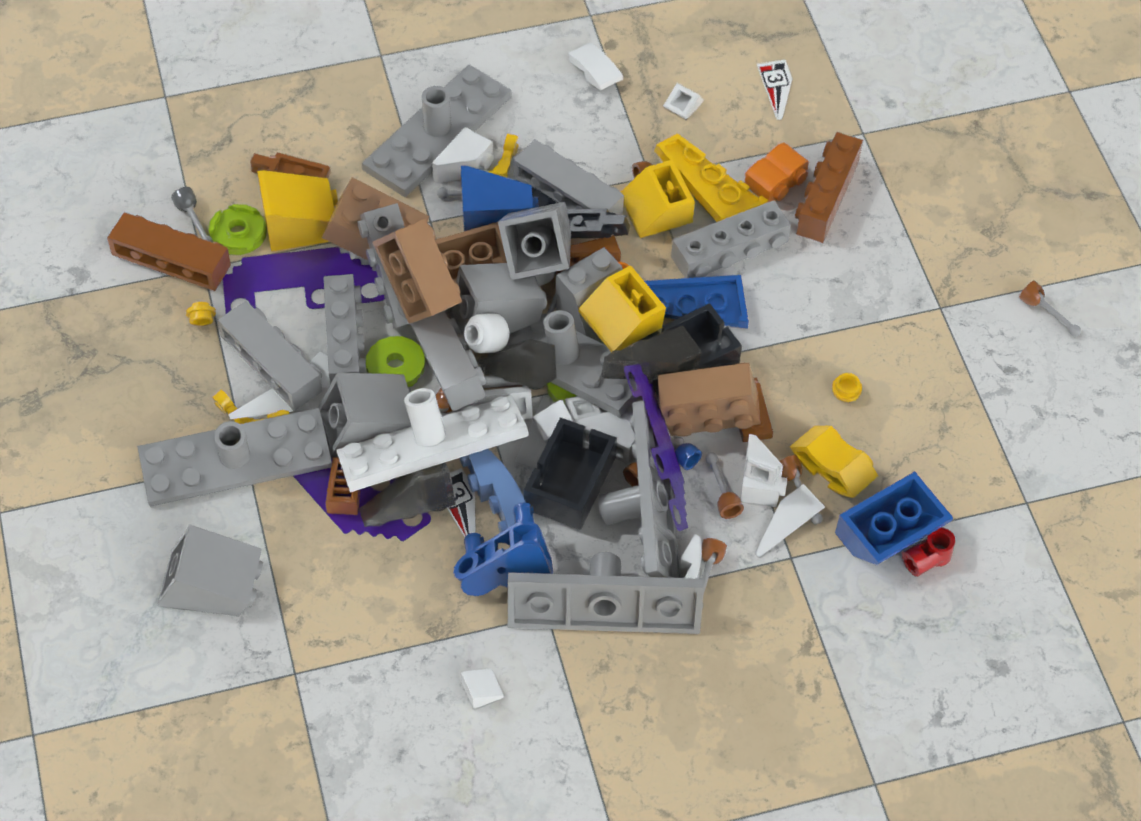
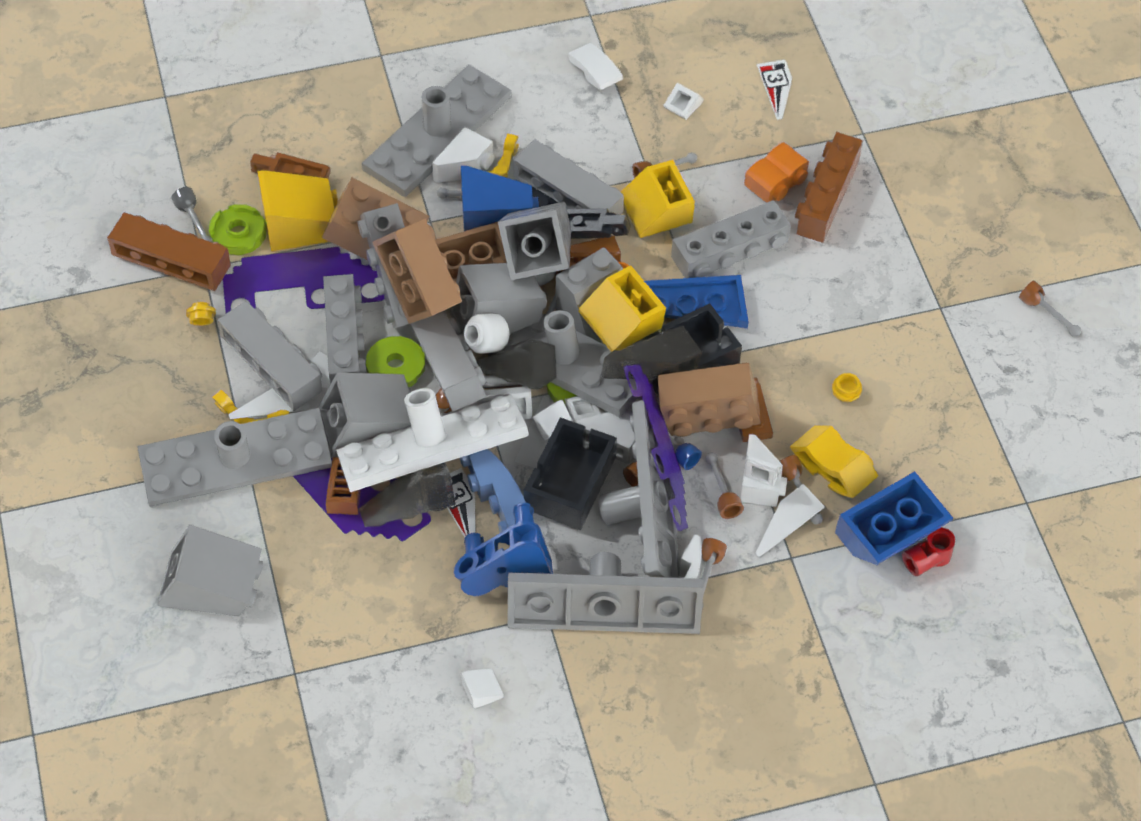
yellow wing [654,133,769,222] -> none

